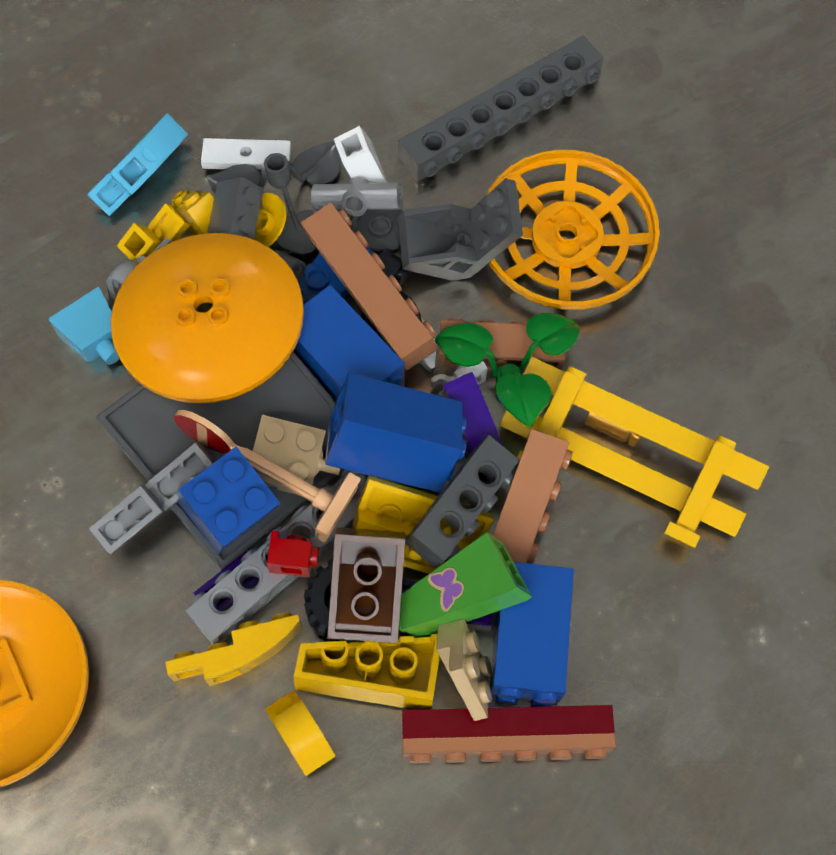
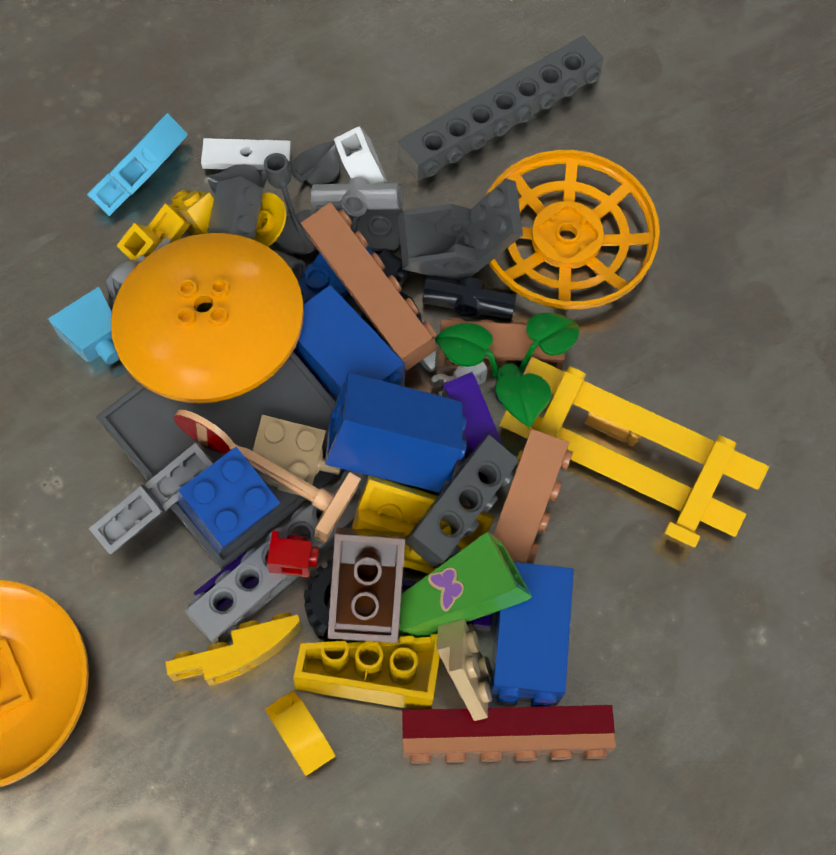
none -> black piece [422,276,517,319]

